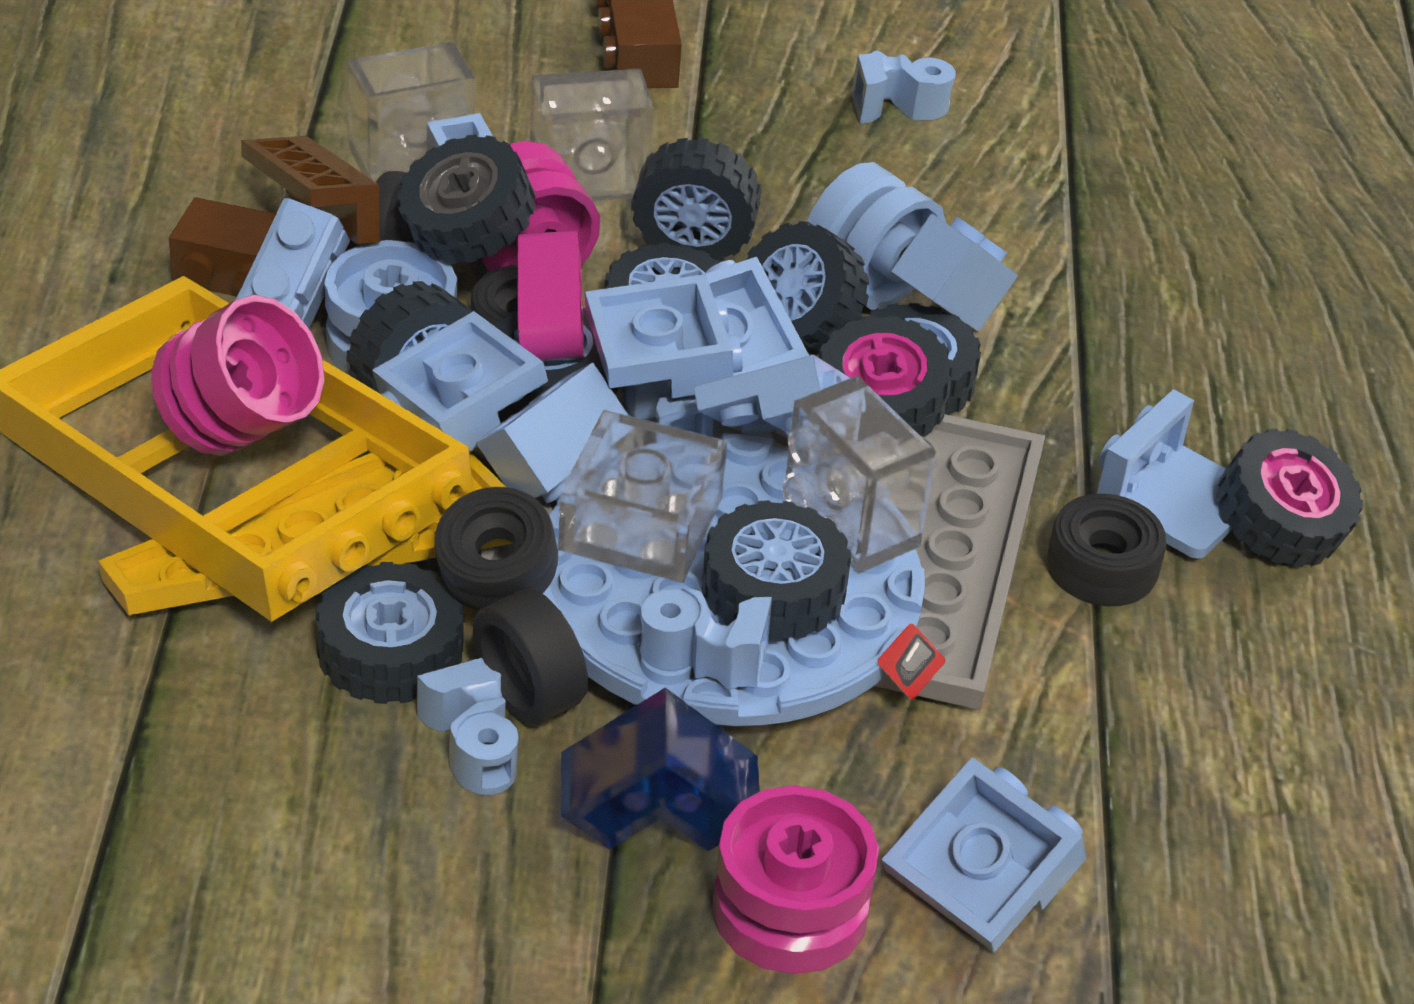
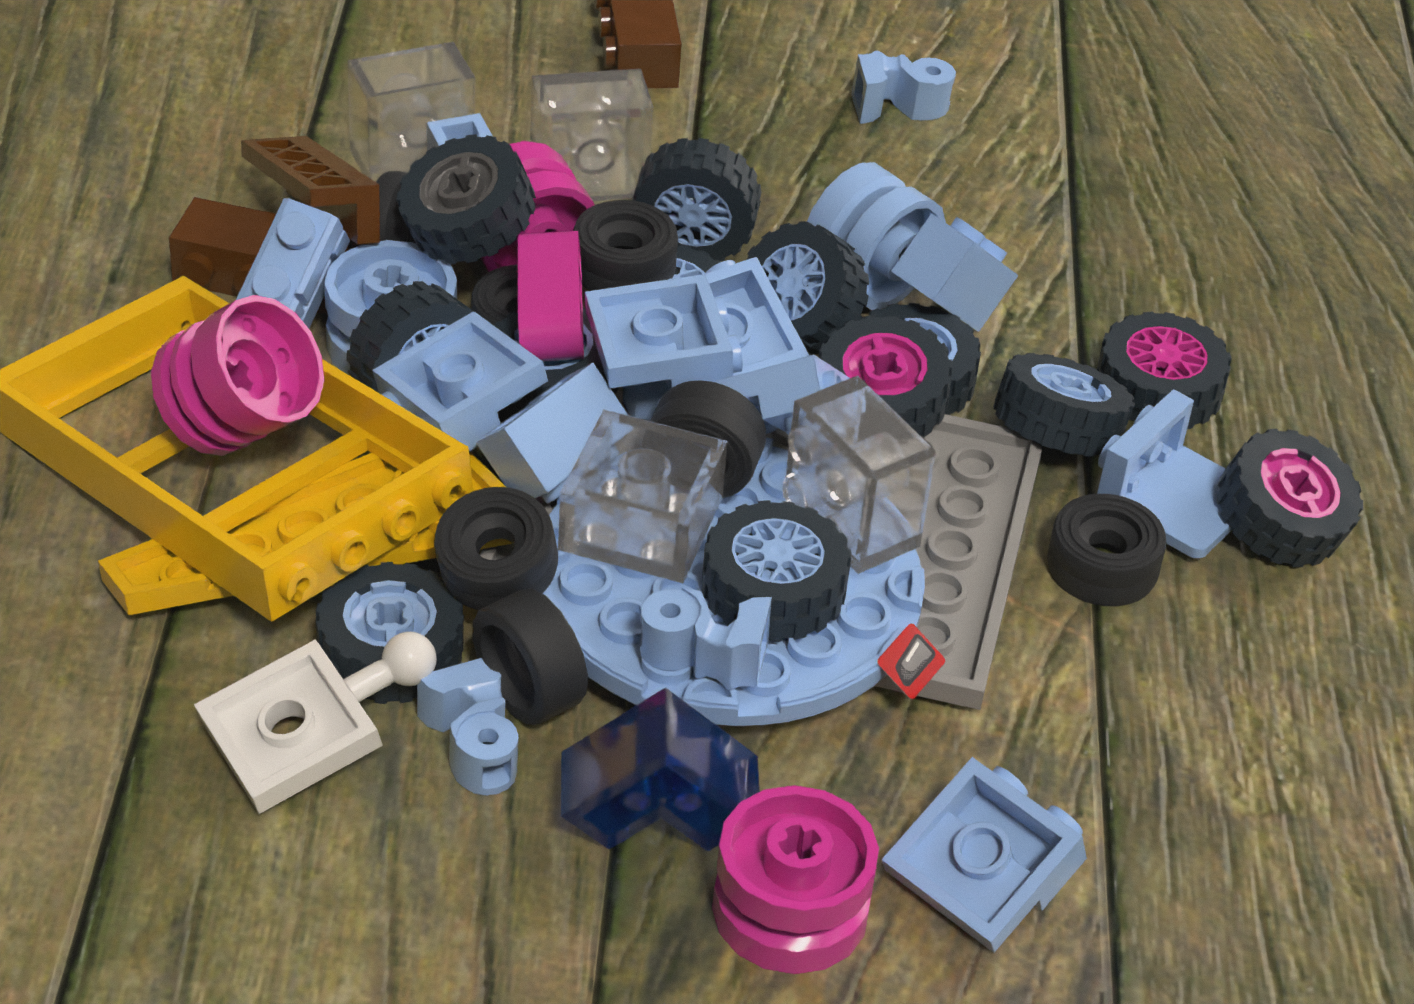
none -> white plate [194,632,437,814]
none -> black tyre [573,200,678,291]
none -> black tyre [644,380,766,499]
none -> black wheel [993,353,1135,457]
none -> black wheel [1097,311,1231,429]

